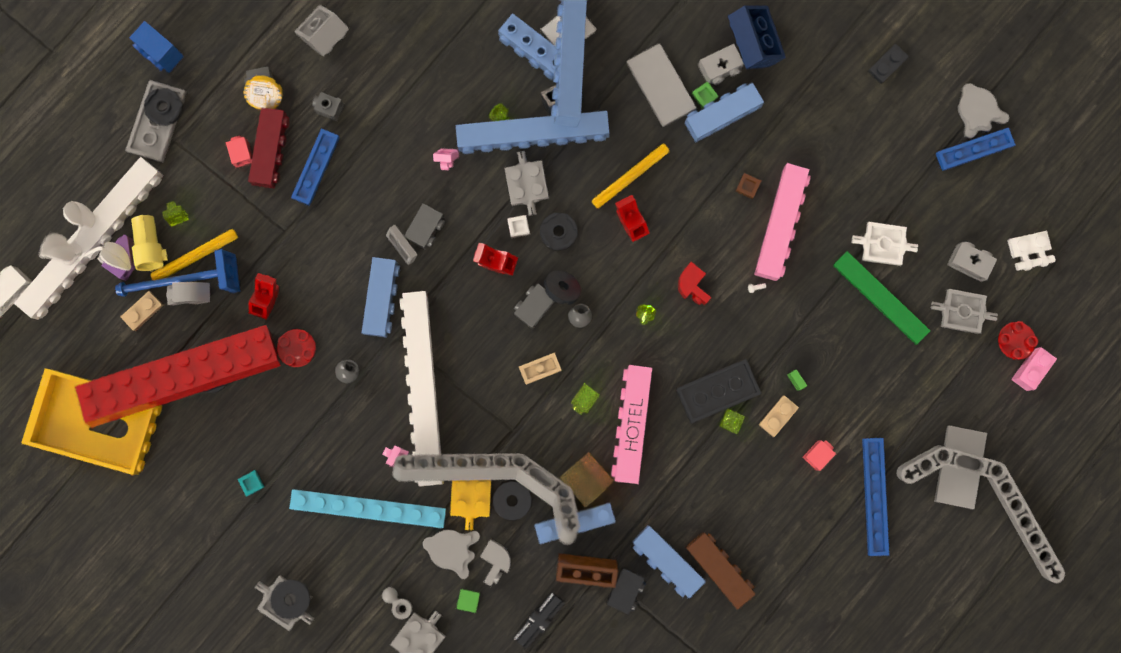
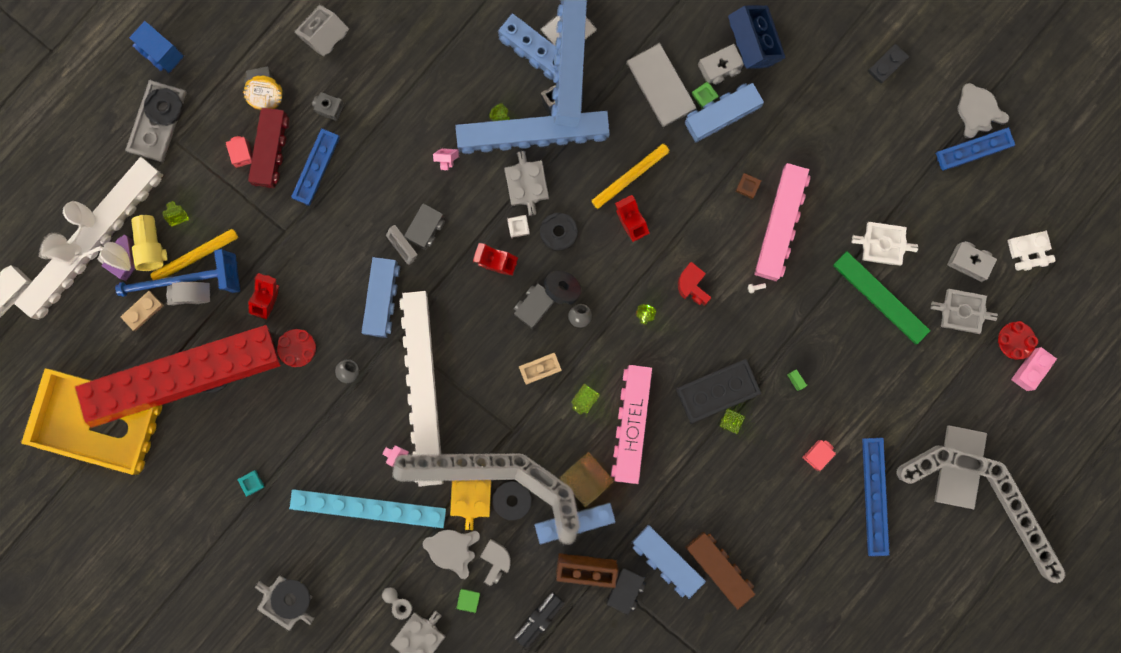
tan plate [759,395,799,437] -> none

